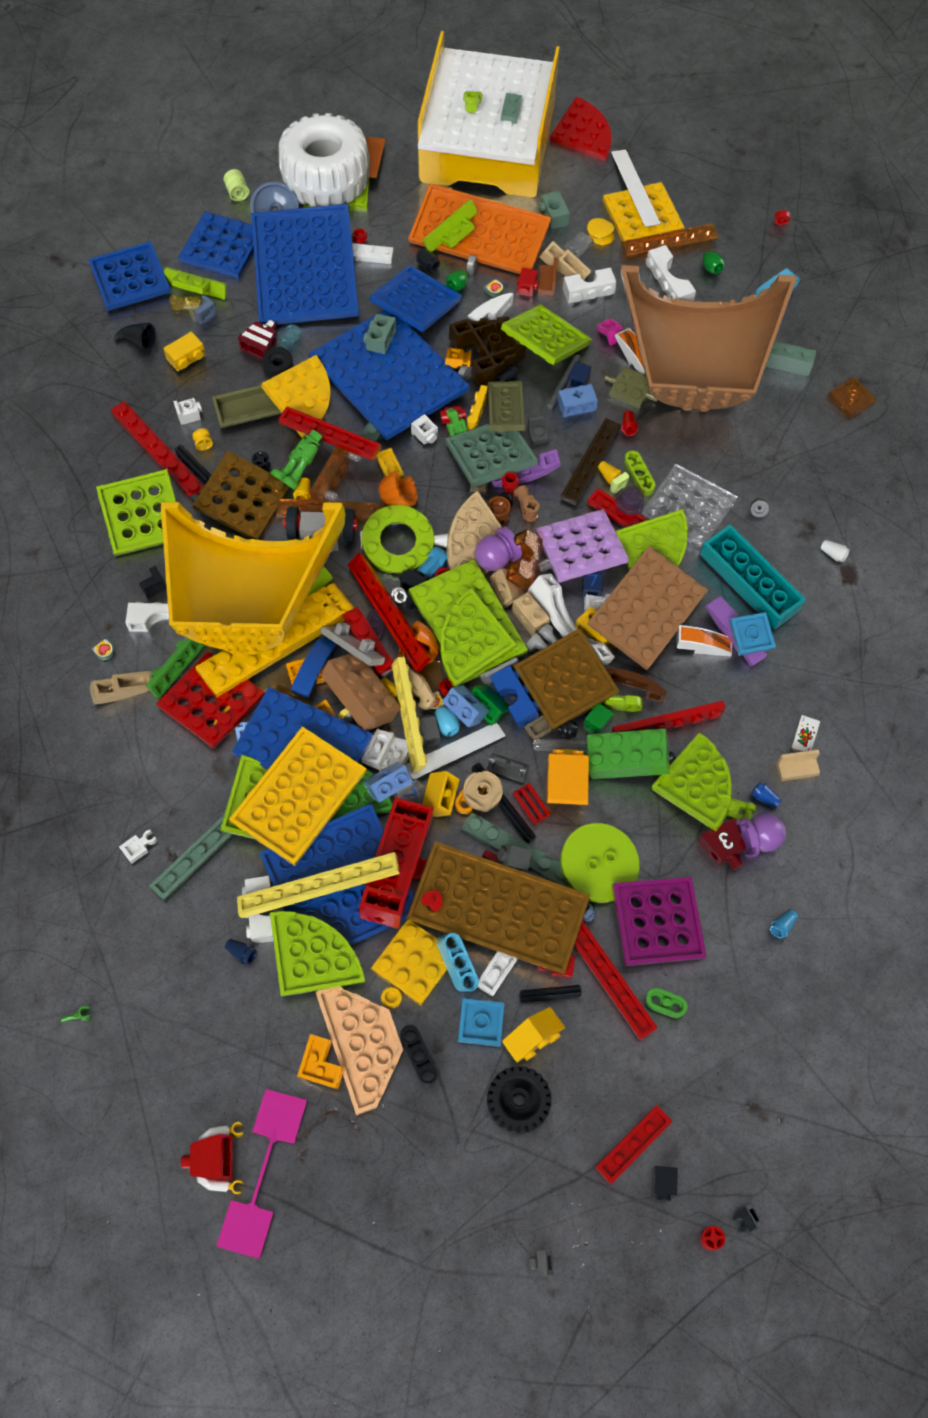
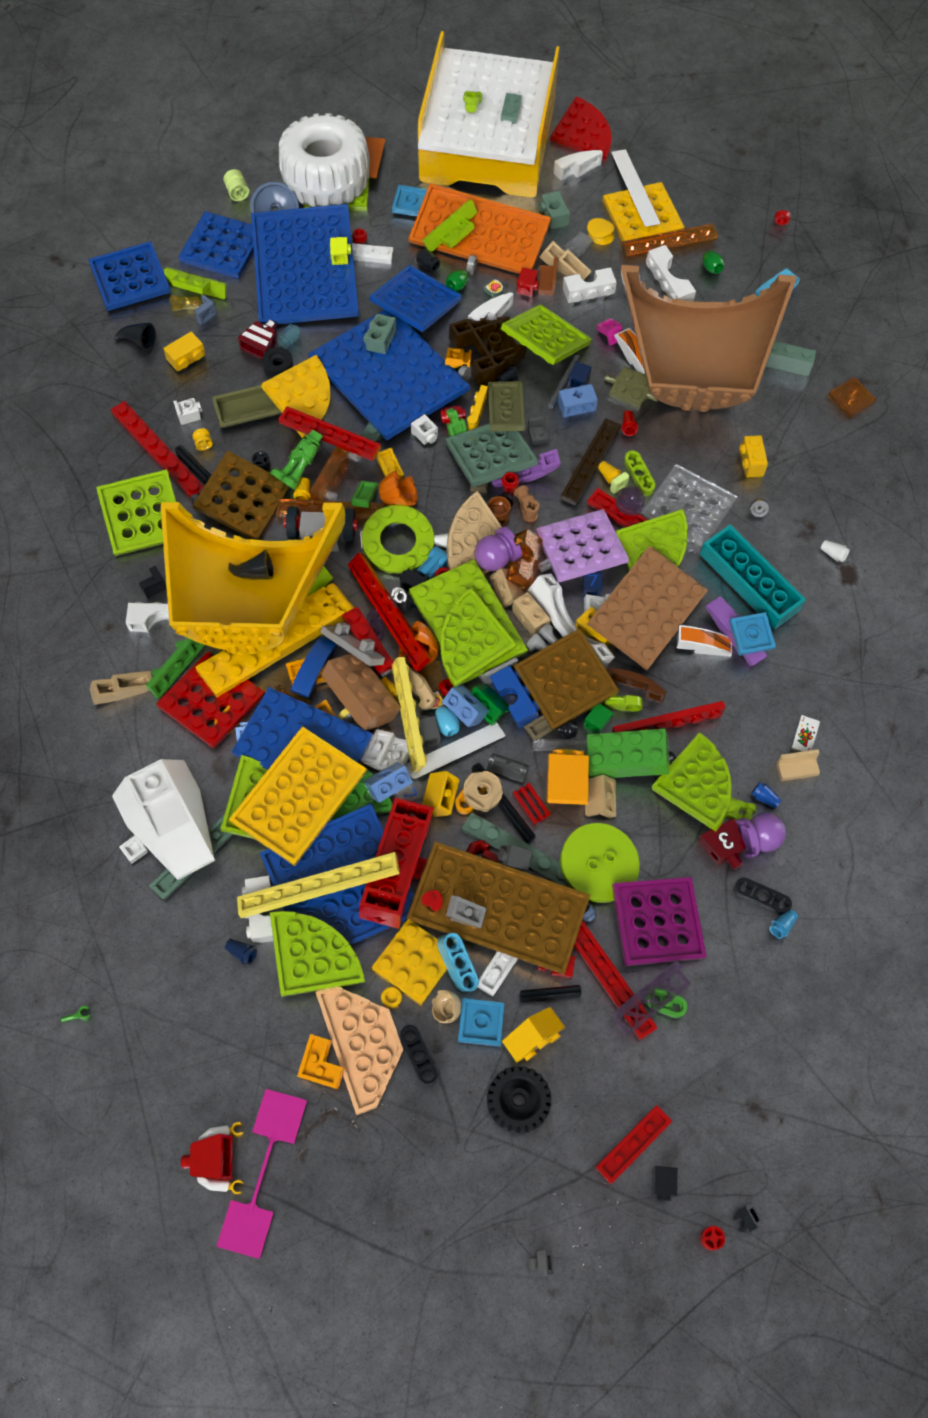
tile [91,638,115,661] -> none
none -> white wedge [112,759,215,880]
none -> black hat [228,549,274,580]
none -> neon yellow brick [330,237,351,265]
none -> bright green tile [351,481,378,508]
none -> dark azure plate [392,185,427,216]
none -> tan hair [432,990,462,1024]
none -> light grey slope [446,895,486,928]
none -> red arm [466,840,490,855]
none -> white slope [553,150,603,180]
none -> tan panel [585,774,616,818]
none -> clear purple fence [611,960,691,1037]
none -> black beam [734,877,792,915]
none -> yellow brick [739,435,768,478]

